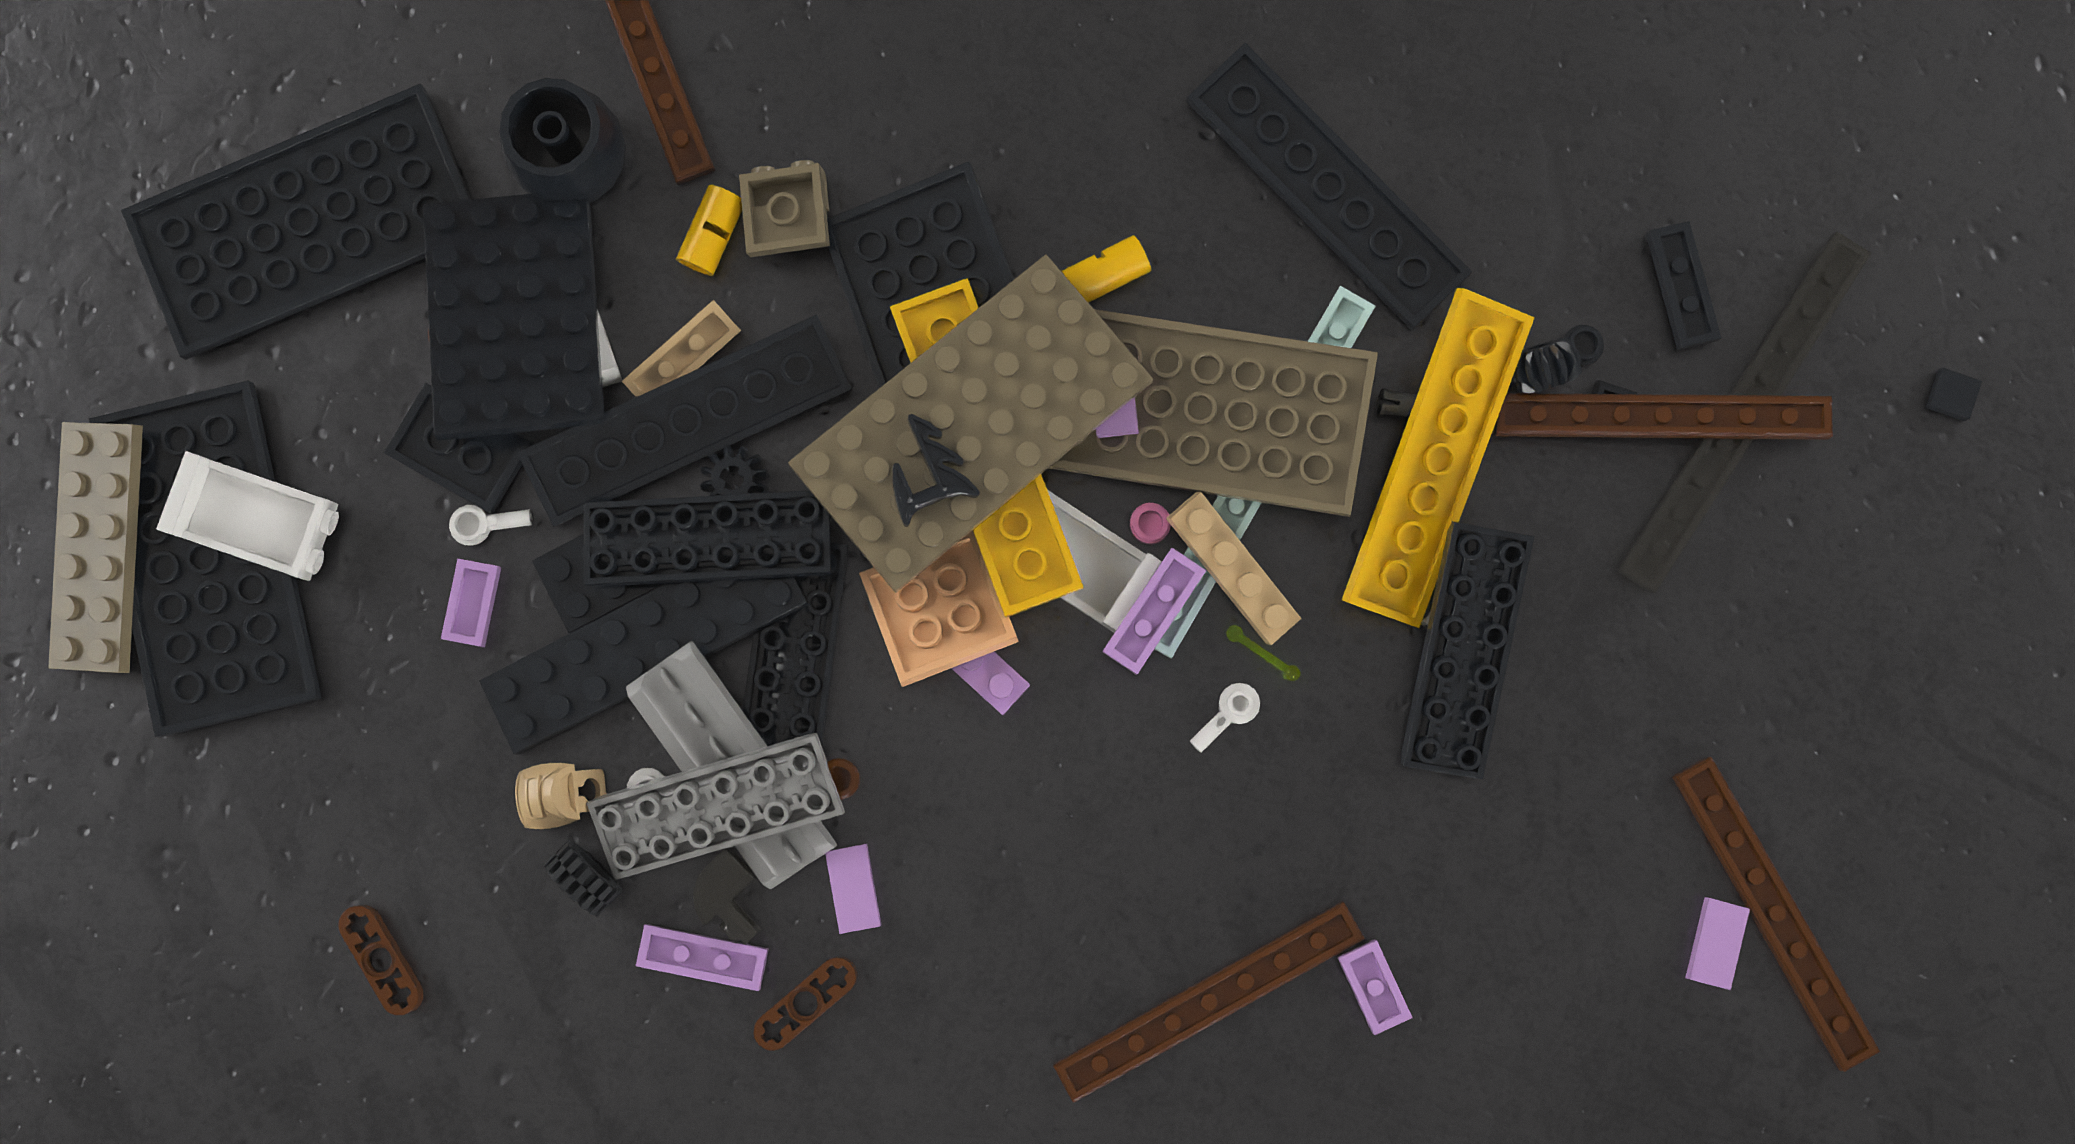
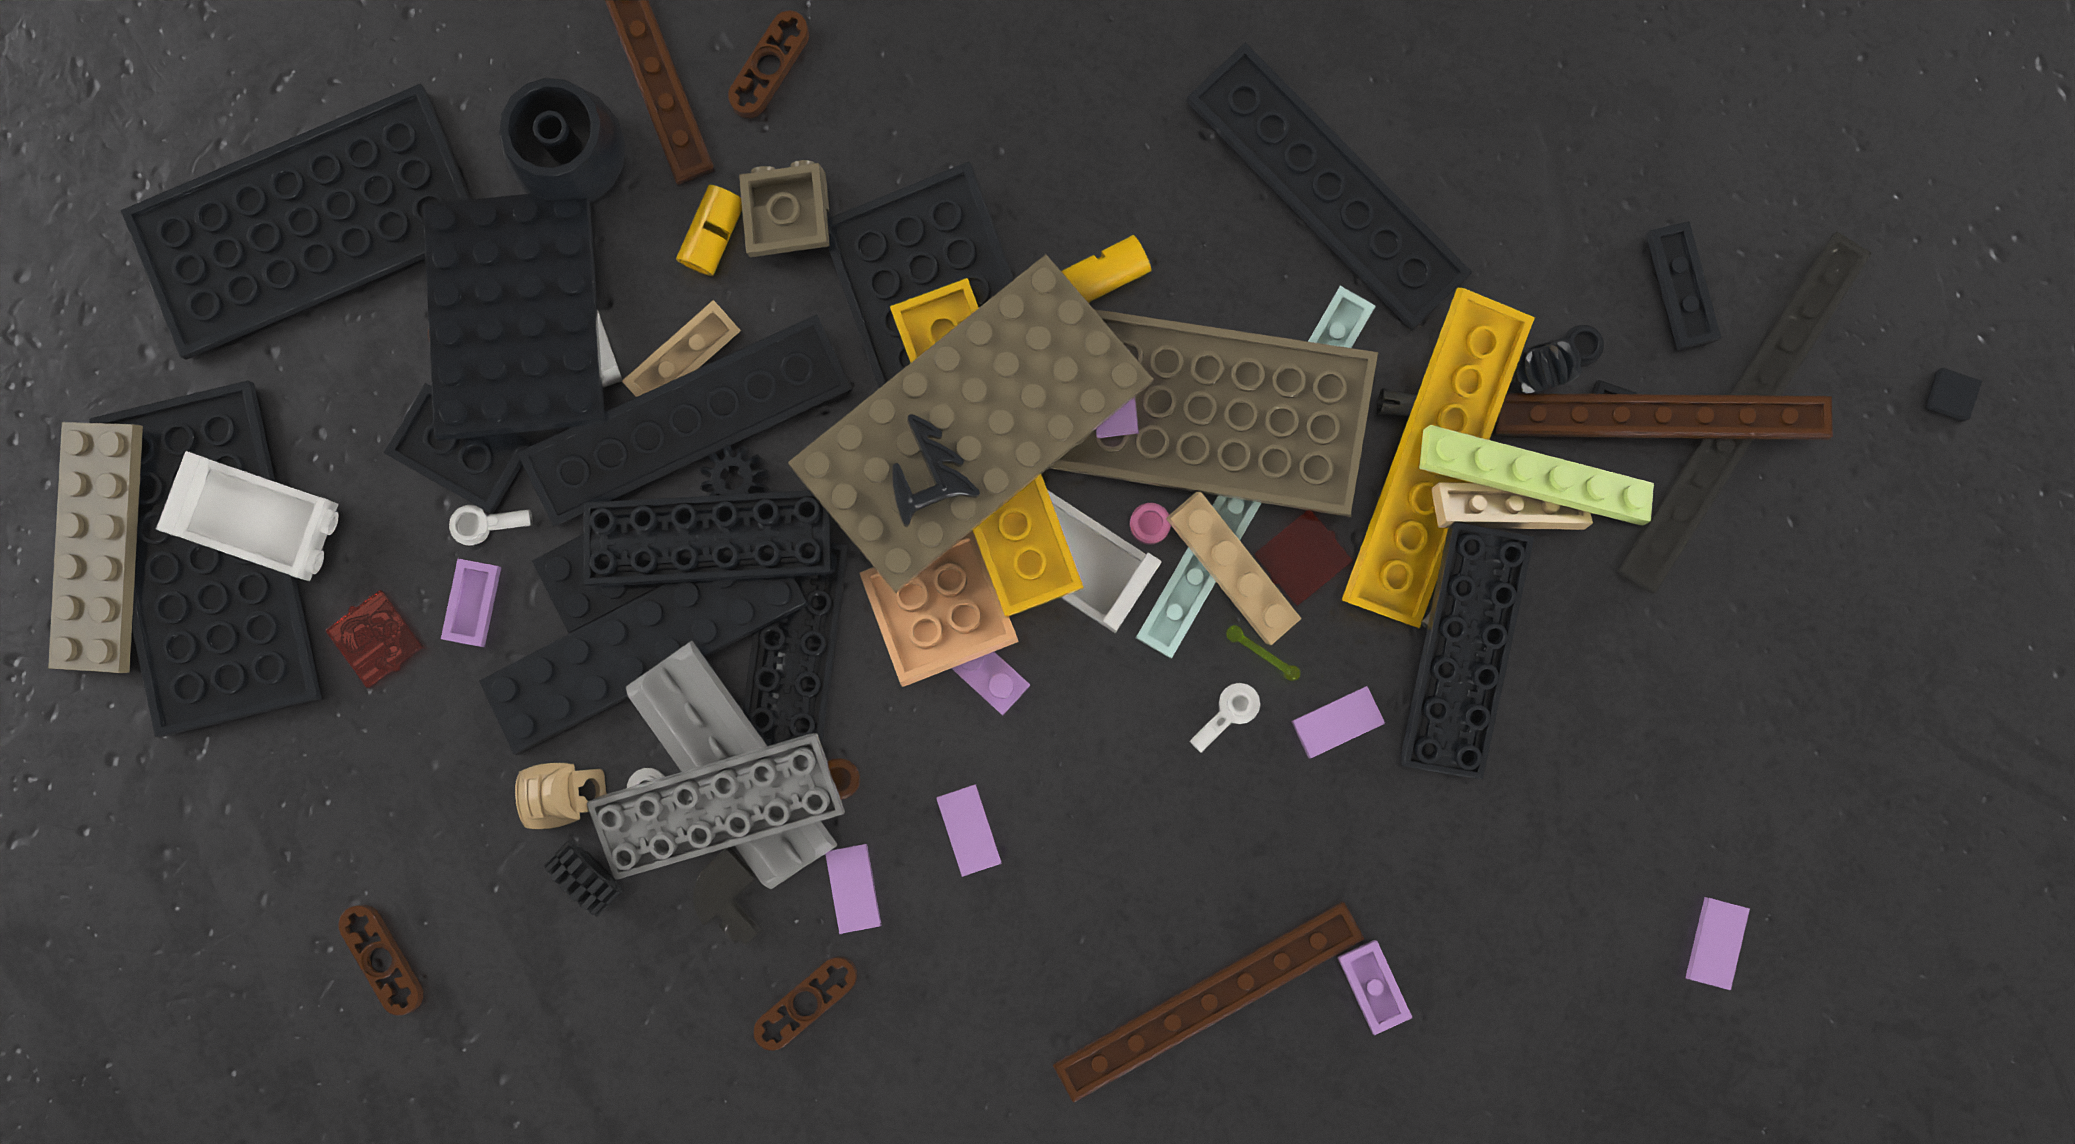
lavender plate [636,924,769,991] -> none
lavender plate [1102,548,1207,675] -> none
reddish brown tile [1672,757,1880,1072] -> none
none -> clear red piece [325,590,424,688]
none -> reddish brown beam [728,11,809,119]
none -> lavender tile [936,784,1002,877]
none -> clear red piece [1254,510,1353,606]
none -> lavender tile [1291,686,1385,759]
none -> yellowish green plate [1419,425,1654,526]
none -> tan plate [1431,483,1593,530]

